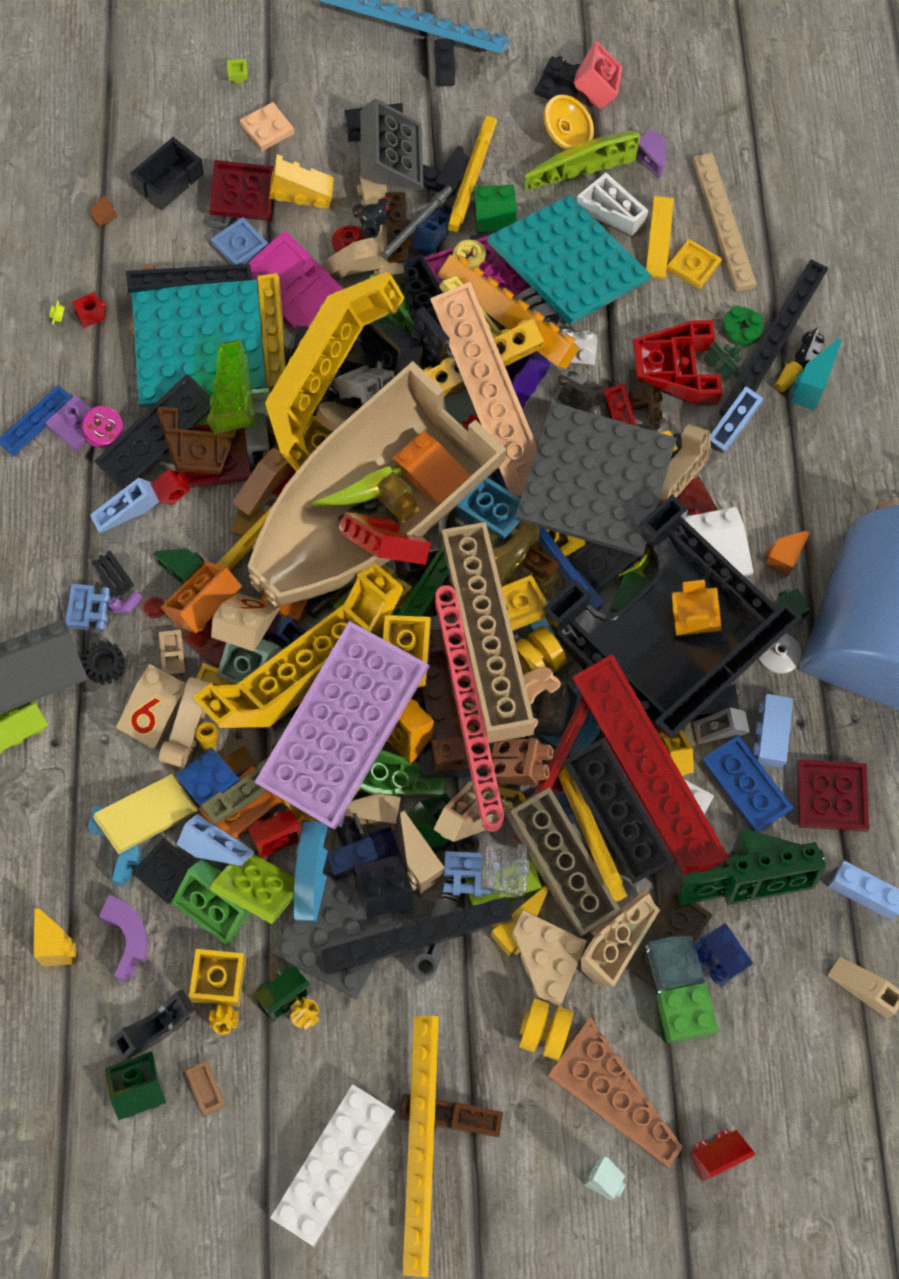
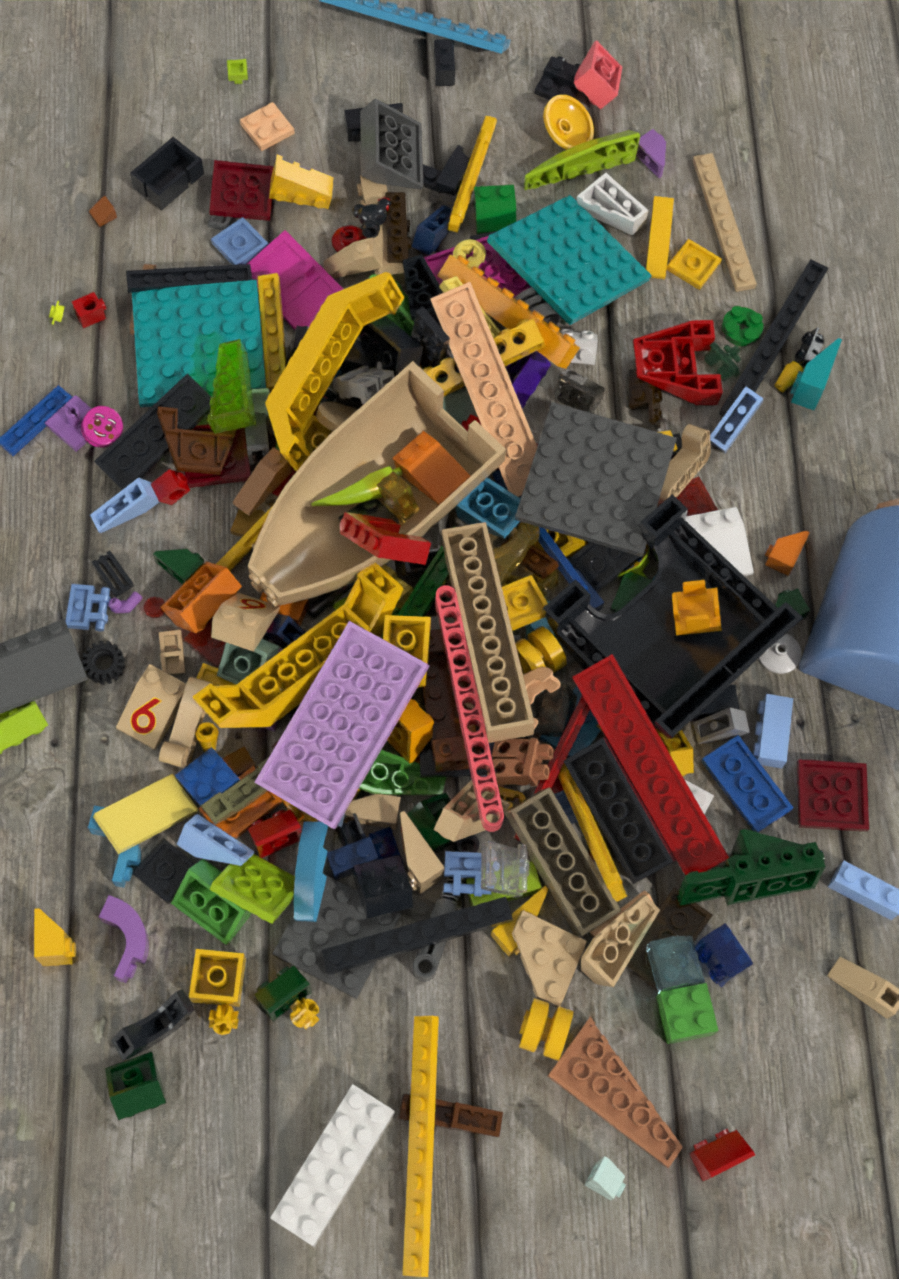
medium nougat tile [184,1060,227,1117] -> none
dark grey bar [381,186,453,259] -> none
red plate [604,383,637,426] -> none

